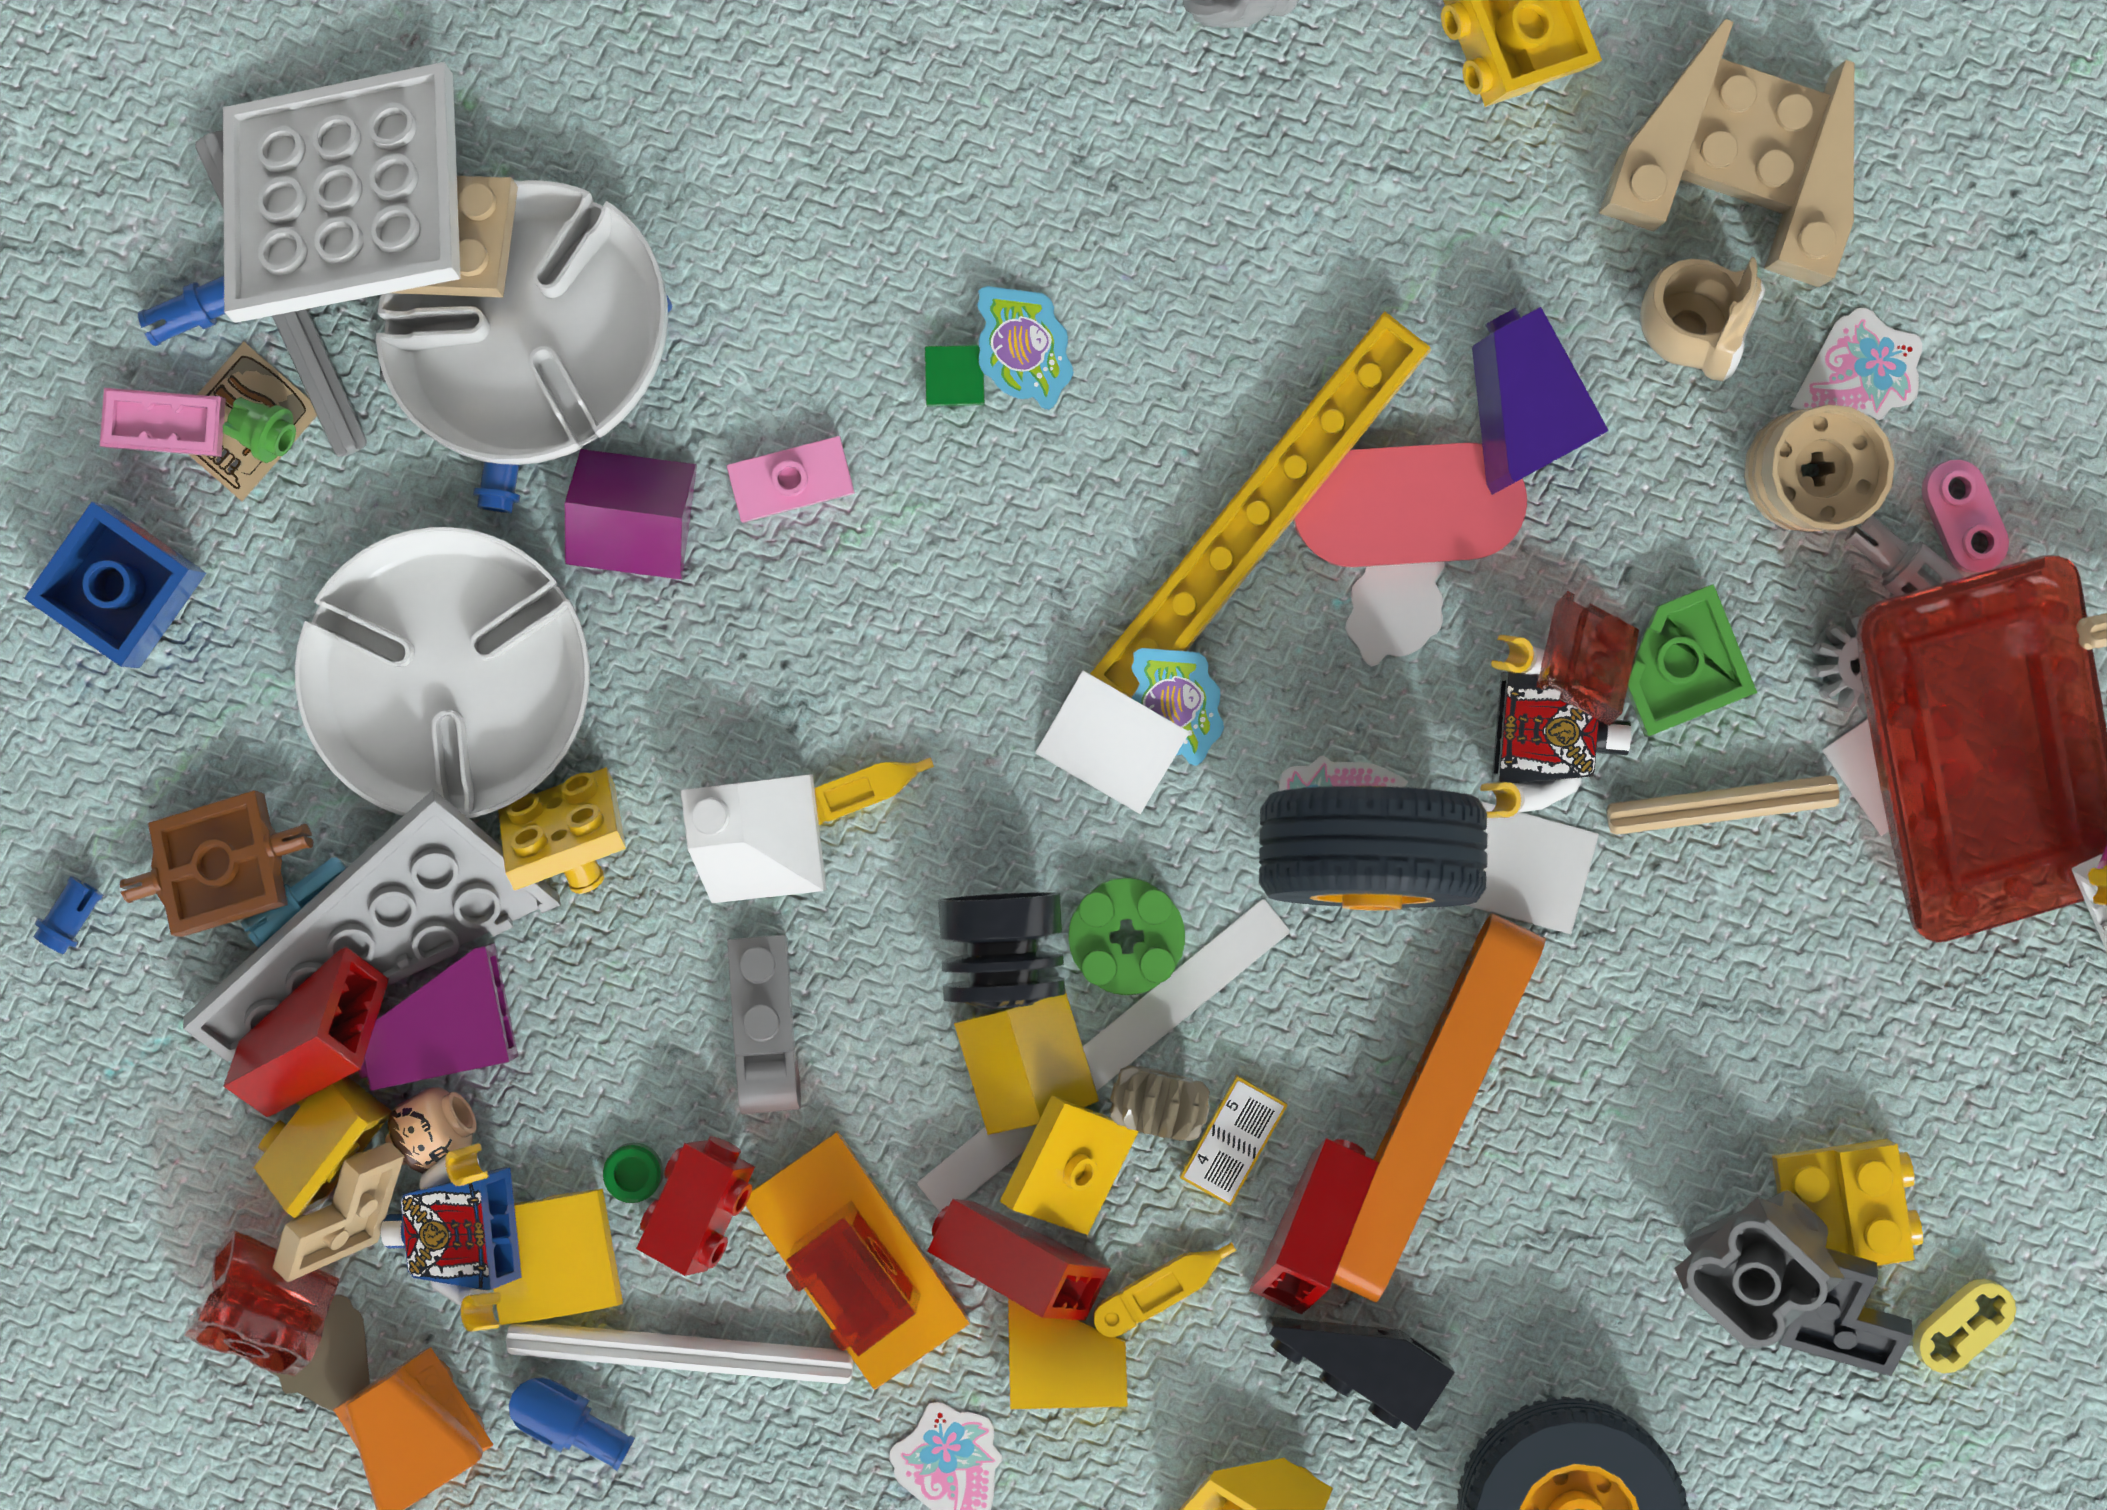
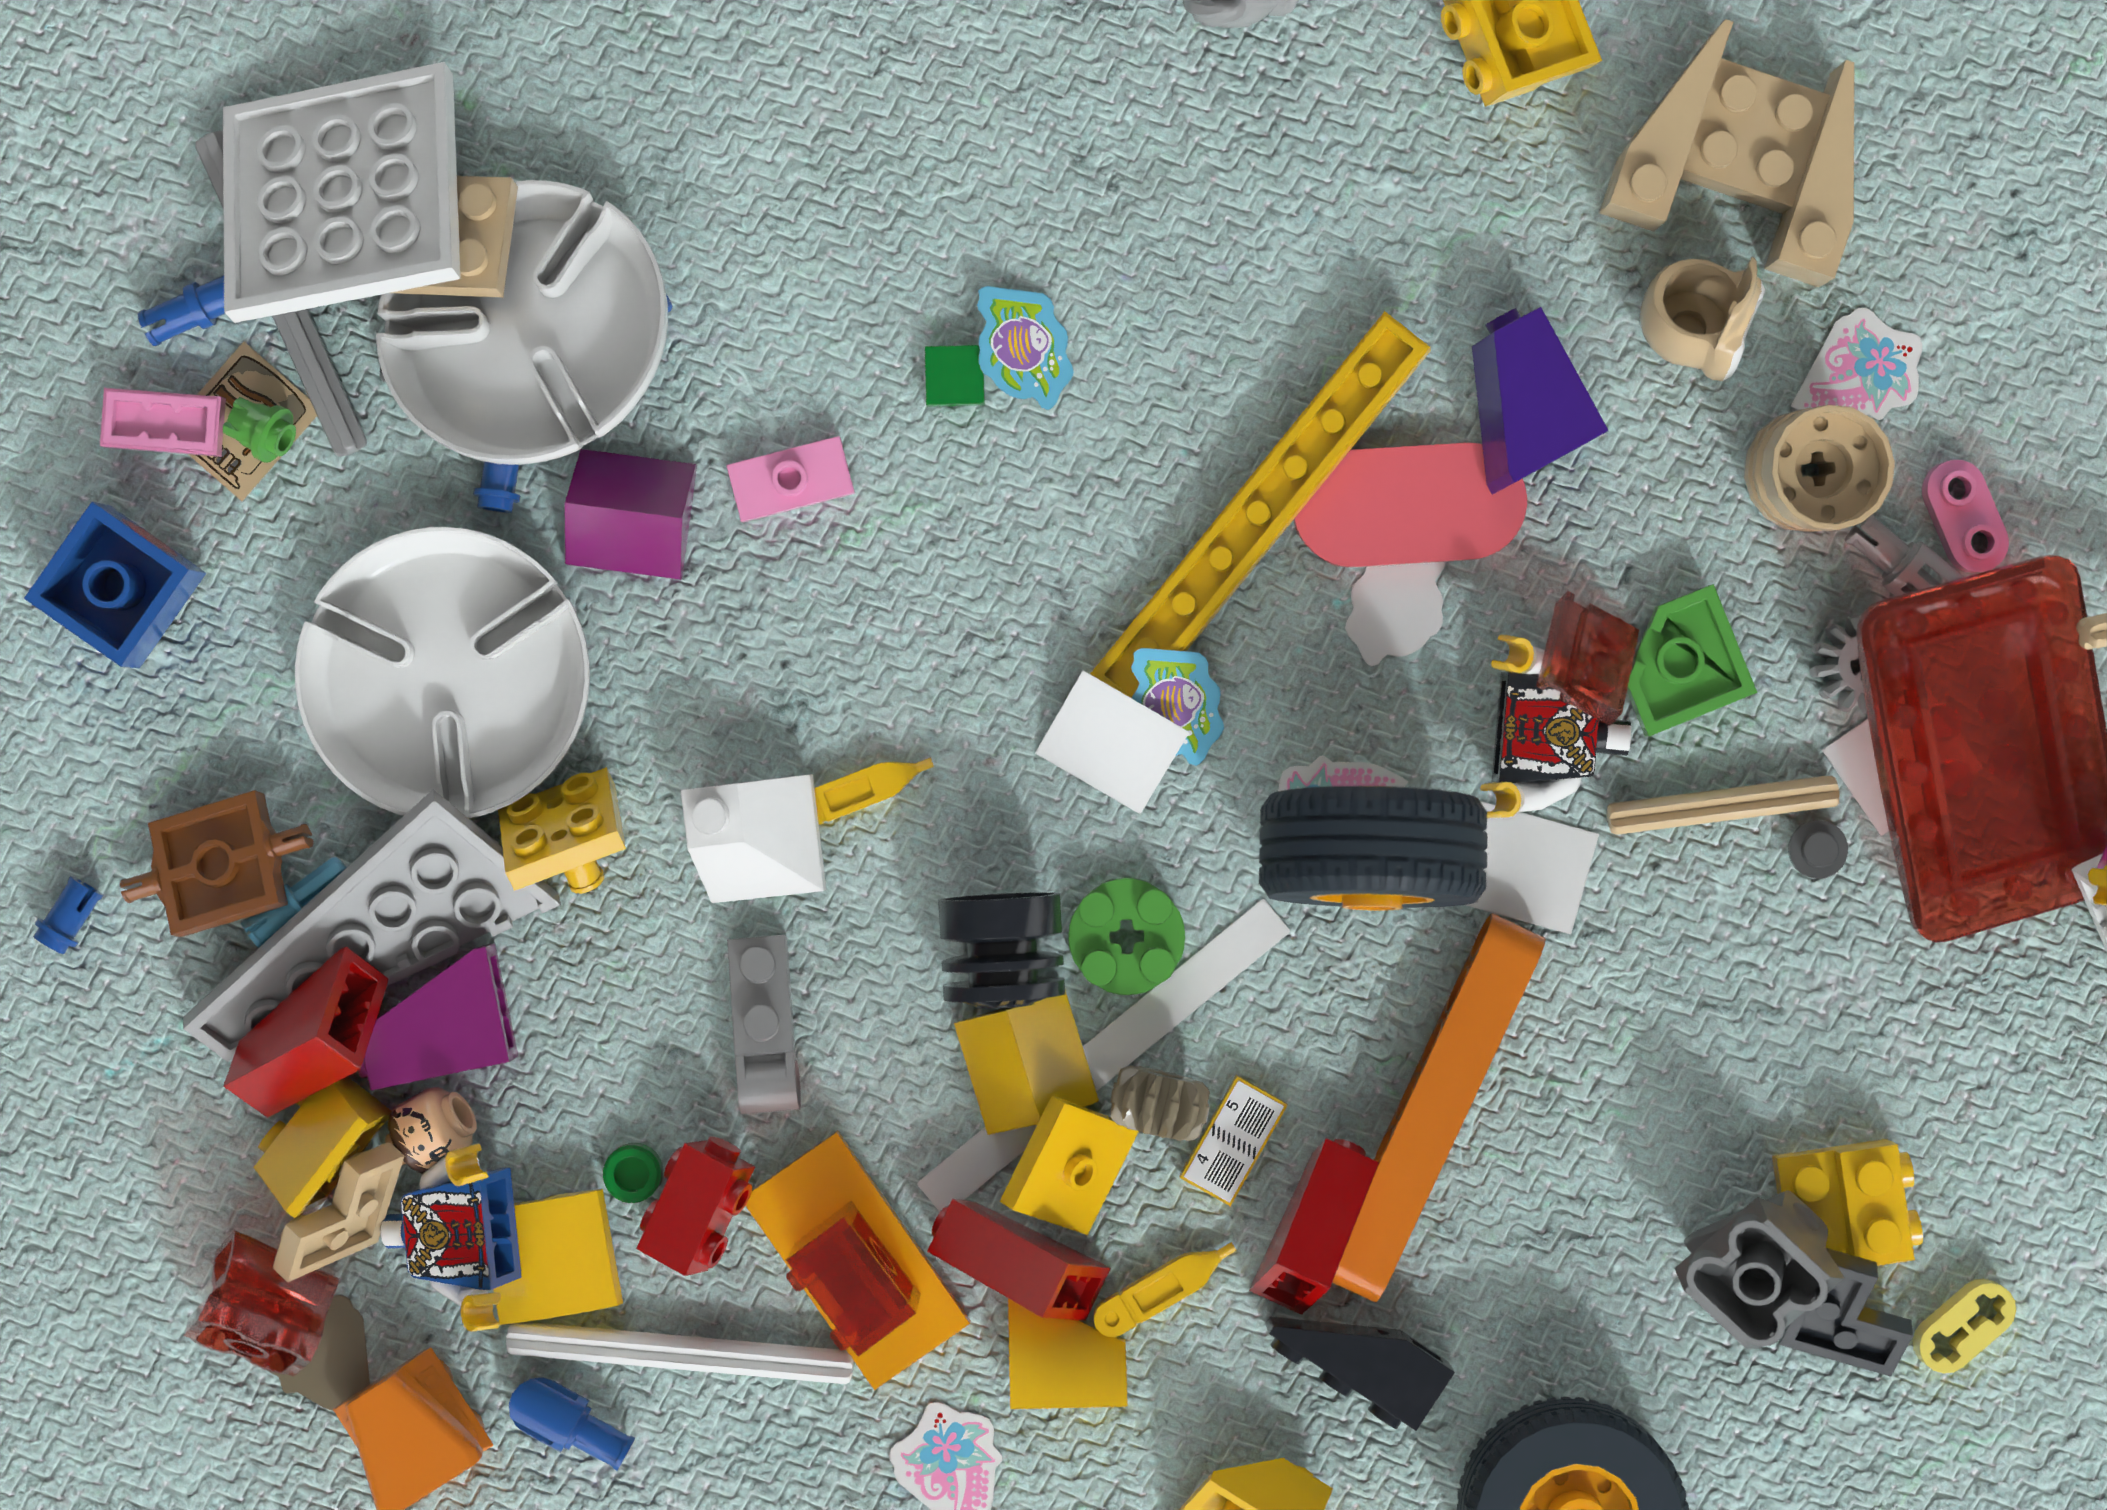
none -> dark grey plate [1788,820,1848,879]

